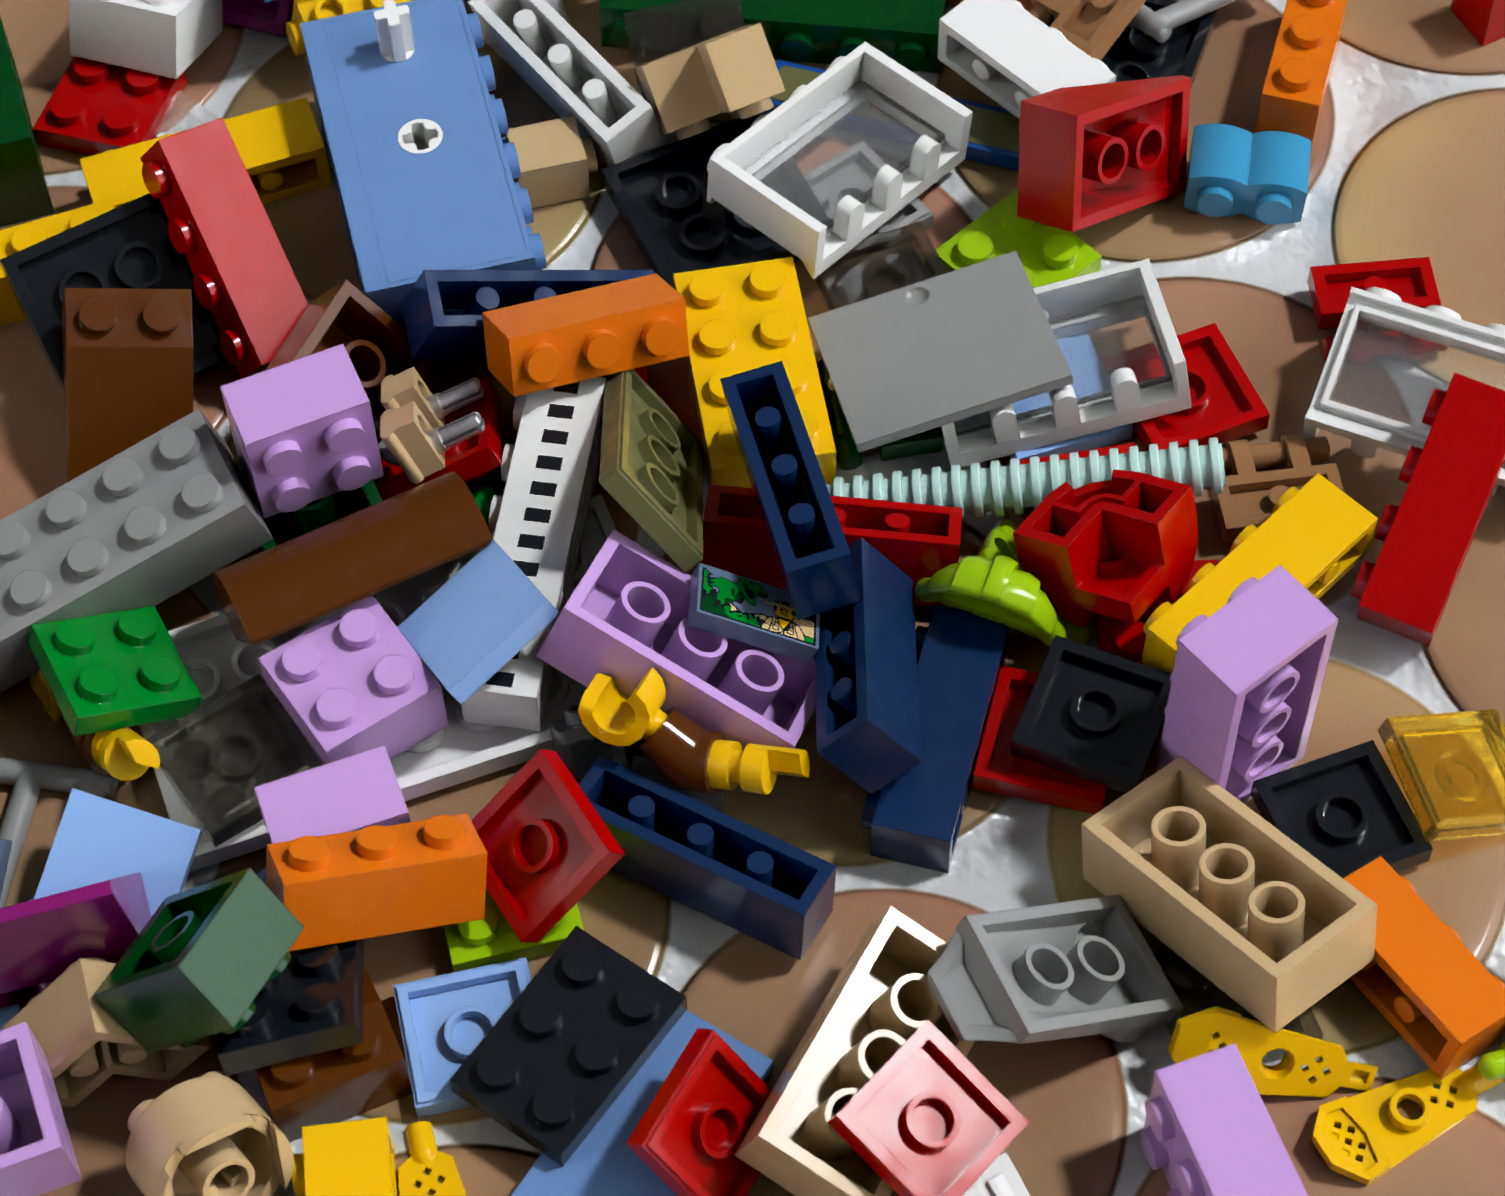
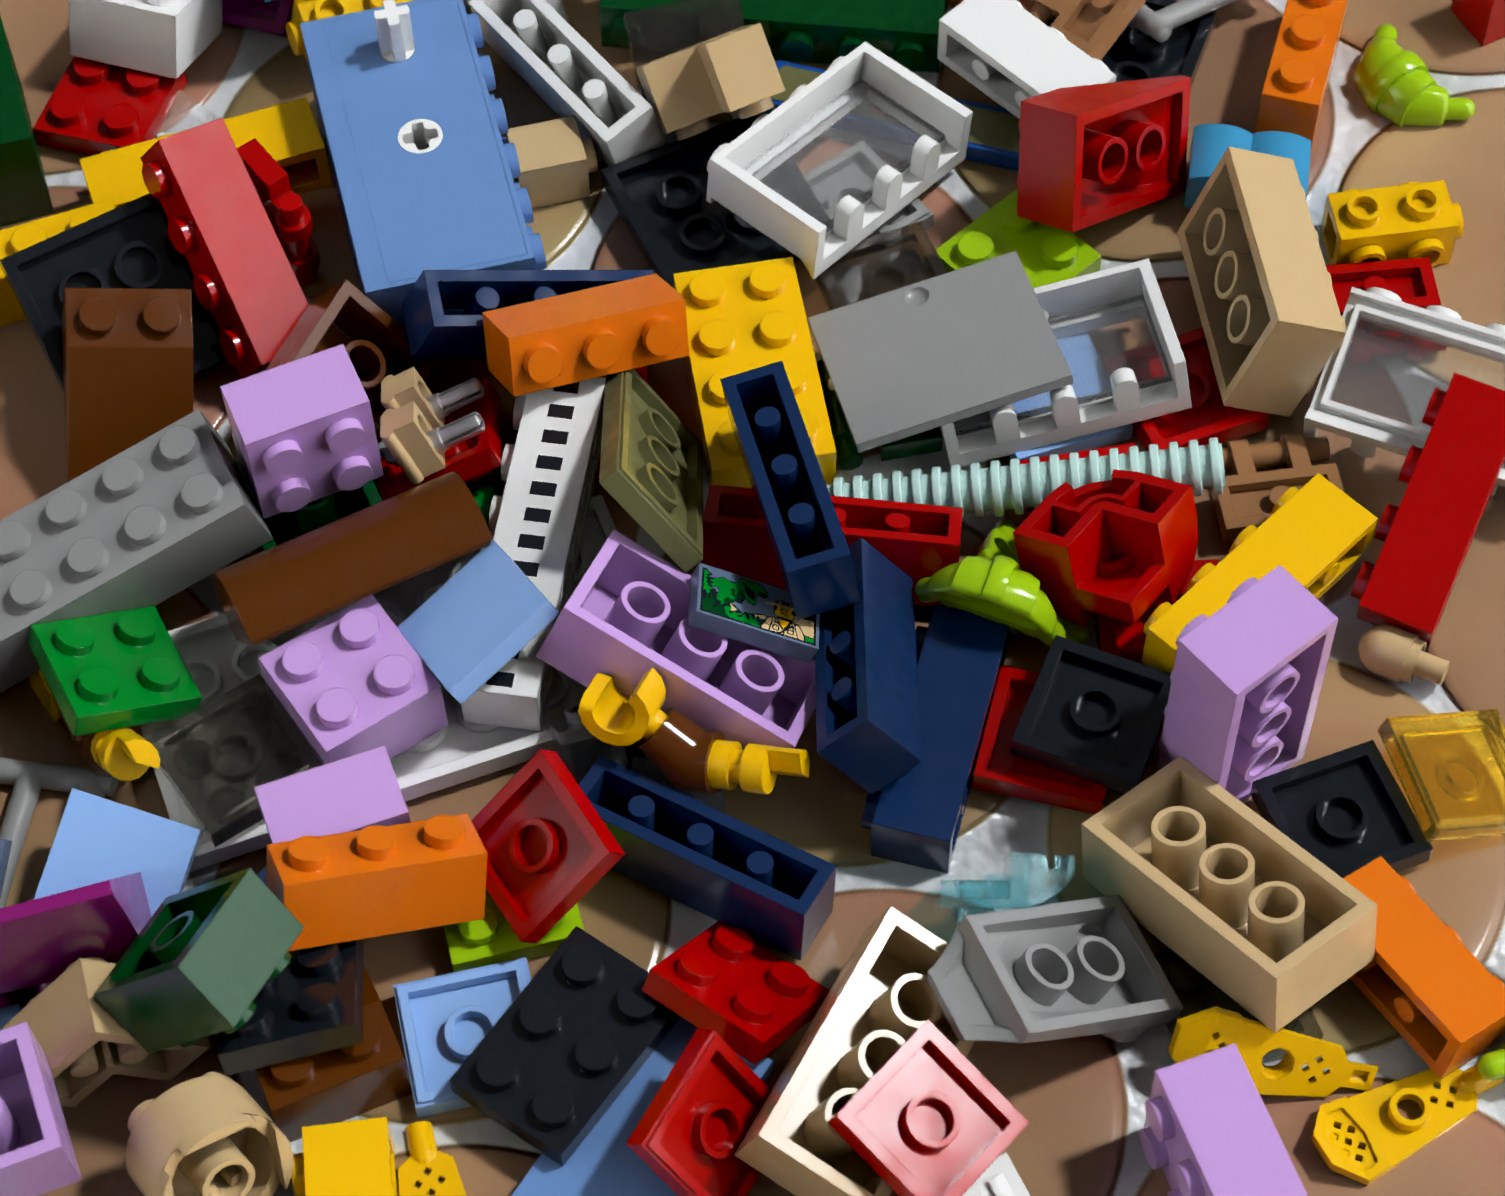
none -> red plate [237,138,320,286]
none -> red plate [642,920,830,1065]
none -> clear light blue slope [936,853,1076,923]
none -> tan brick [1177,146,1346,417]
none -> yellow brick [1320,180,1464,267]
none -> lime piece [1353,24,1475,127]
none -> tan cylinder [1358,624,1450,686]

